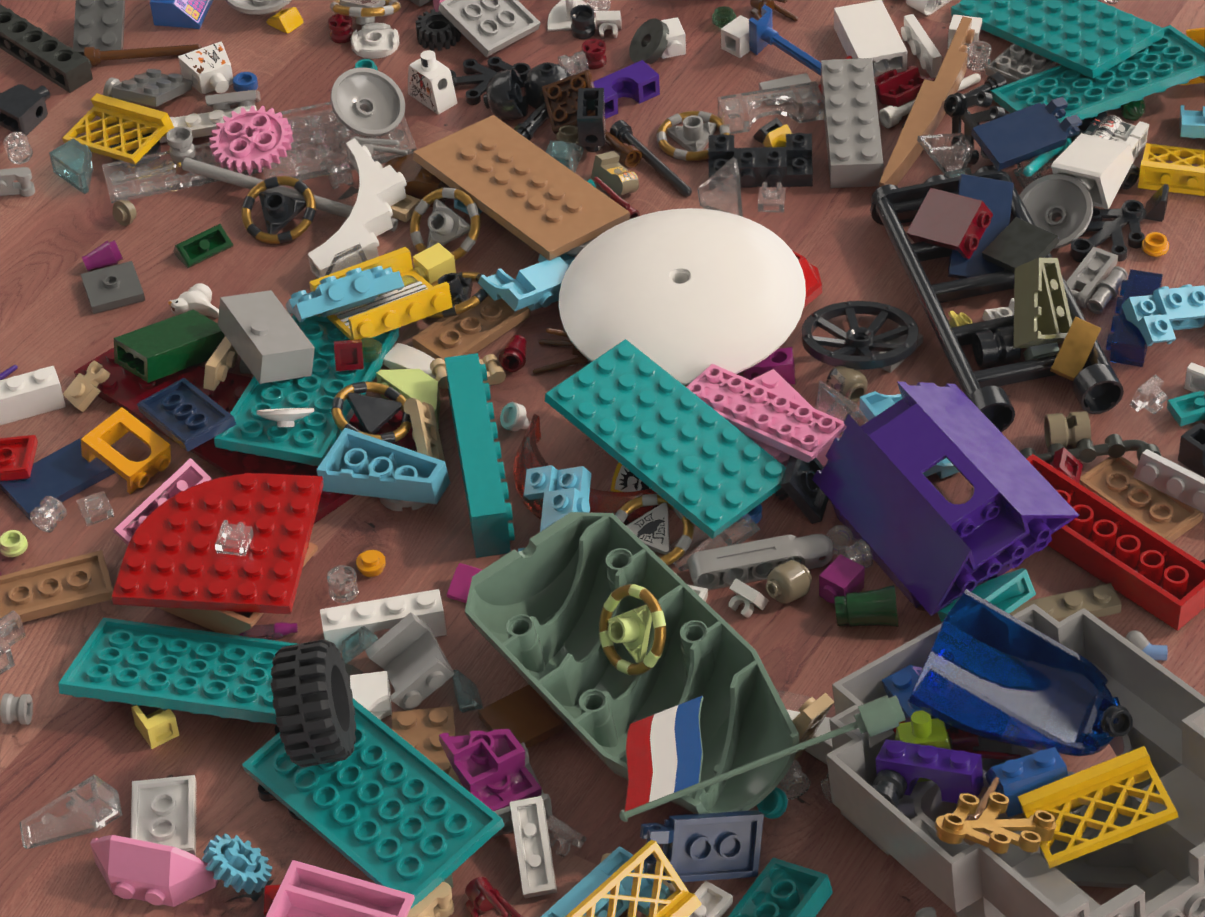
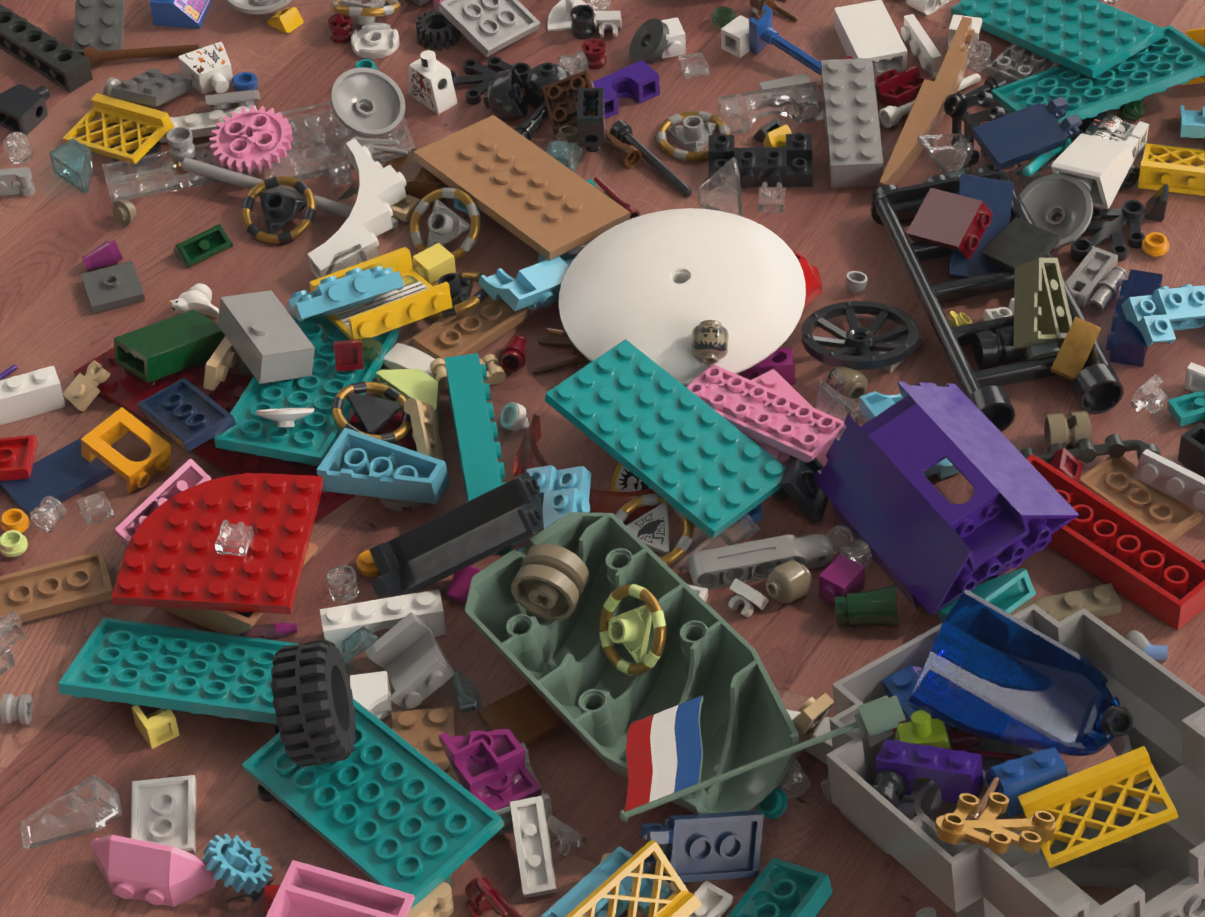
dark tan leg [591,151,639,196] -> none
none -> light orange plate [0,508,30,533]
none -> black panel [369,472,544,599]
none -> dark tan wheel [511,543,589,620]
none -> clear plate [678,52,709,79]
none -> dark tan head [691,320,729,364]
none -> light grey hinge [845,271,868,294]

